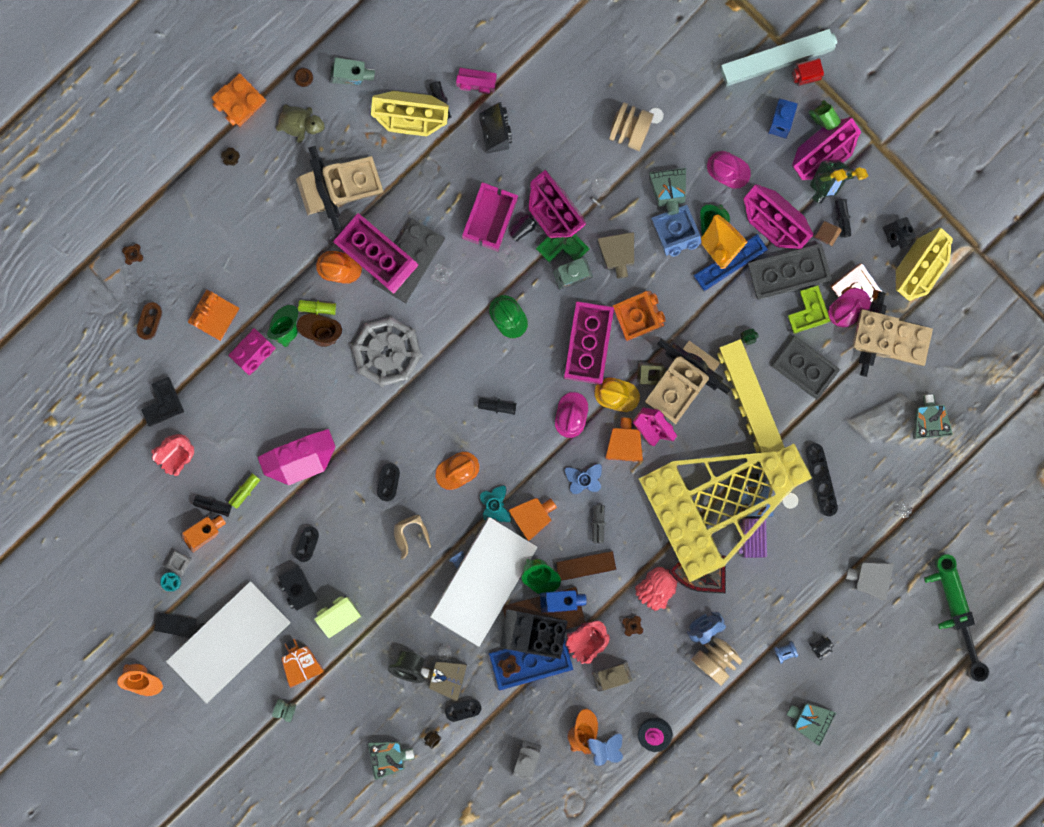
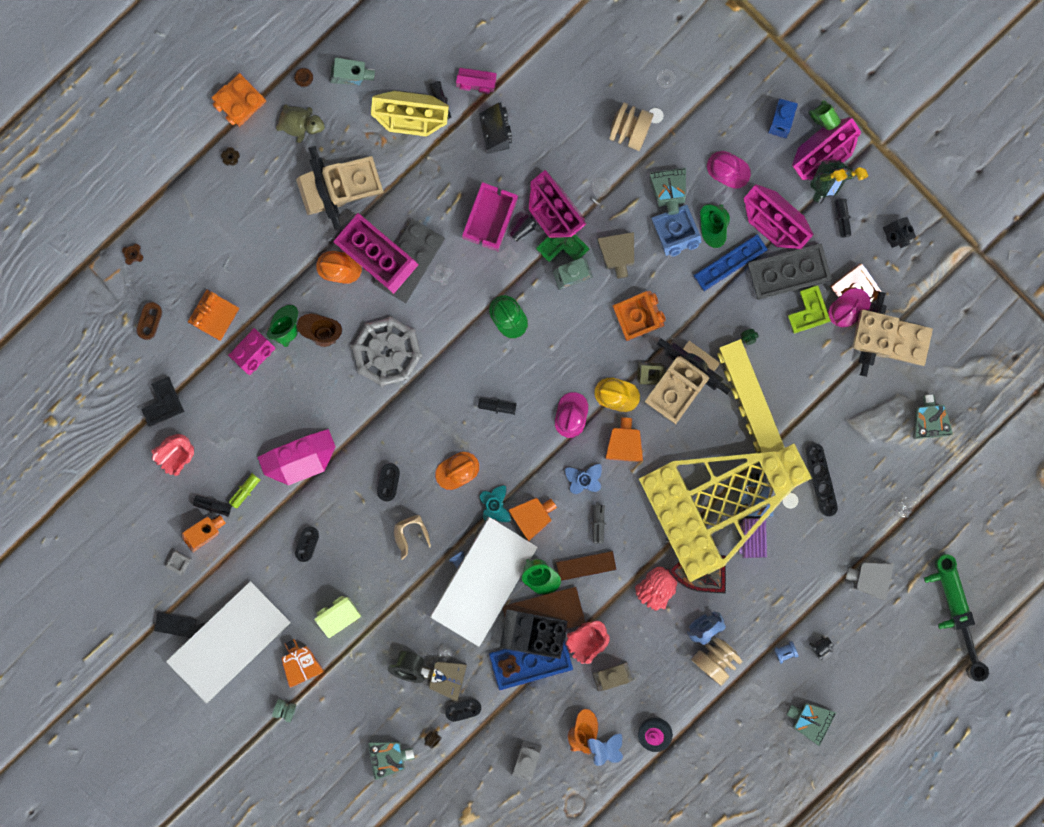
orange piece [117,664,163,696] -> none
teal wheel [160,573,181,592] -> none
black brick [277,566,318,611] -> none
lime axle [298,300,336,315] -> none
blue torso [540,591,587,613] -> none
dark pink brick [564,301,614,385] -> none
reddish brown plate [623,616,643,637] -> none
dark pink bracket [633,407,677,446] -> none
light orange plate [701,215,747,269] -> none
light aqua brick [720,29,837,87] -> none
dark grey tile [771,335,841,400] -> none
red brick [792,58,824,86] -> none
medium nougat tile [815,221,842,246] -> none
light yellow wedge [896,227,953,301] -> none

